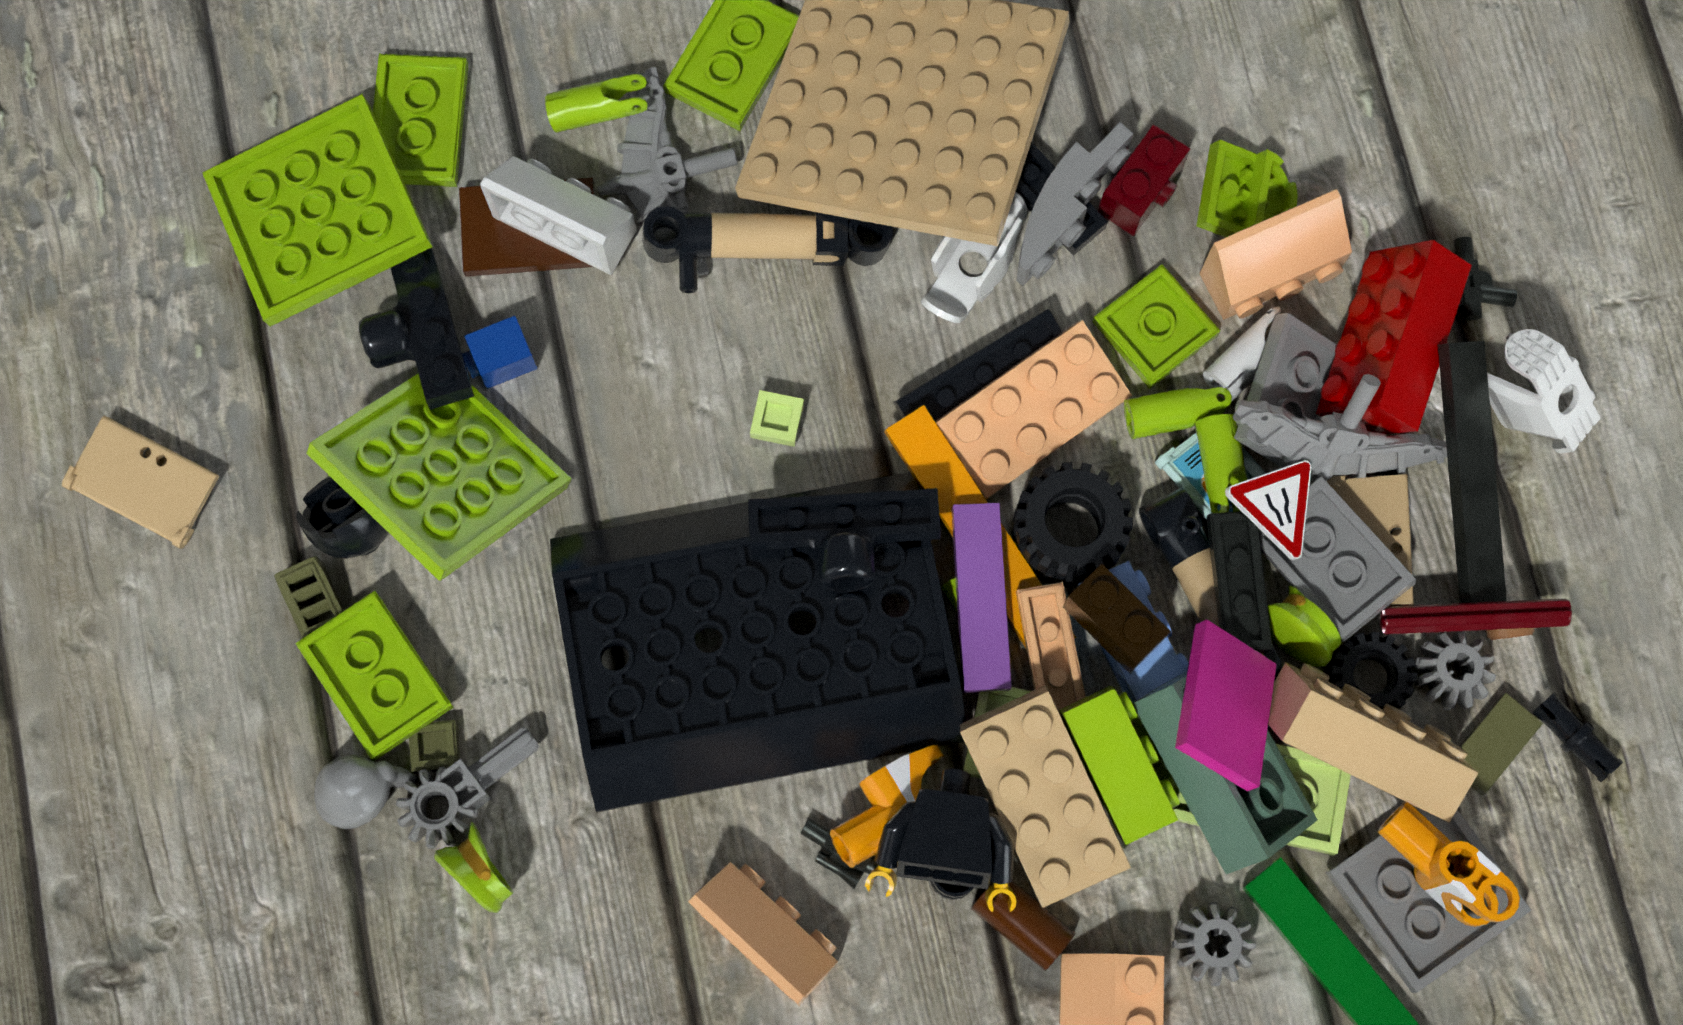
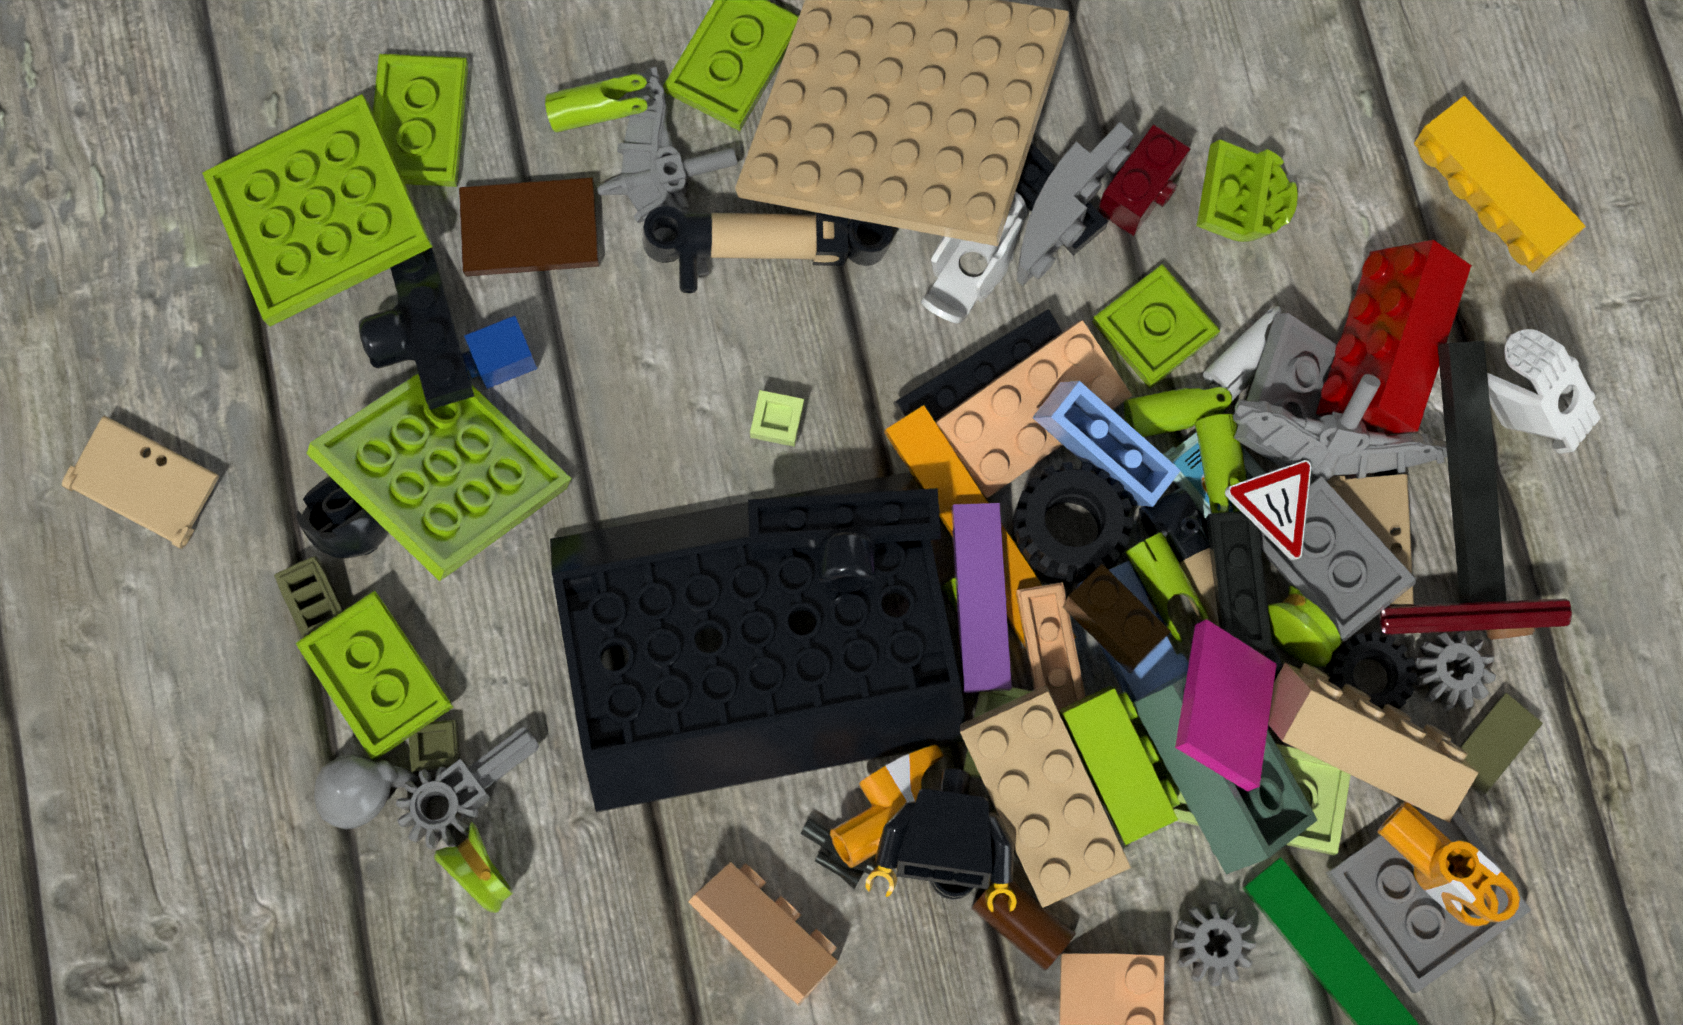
white slope [480,156,637,275] -> none
light nougat slope [1199,189,1352,320] -> none
pearl dark grey piece [1454,237,1517,321] -> none
black pin [1532,692,1623,782] -> none
none -> light blue brick [1032,381,1181,507]
none -> lime piece [1125,532,1209,642]
none -> yellow brick [1414,96,1586,273]

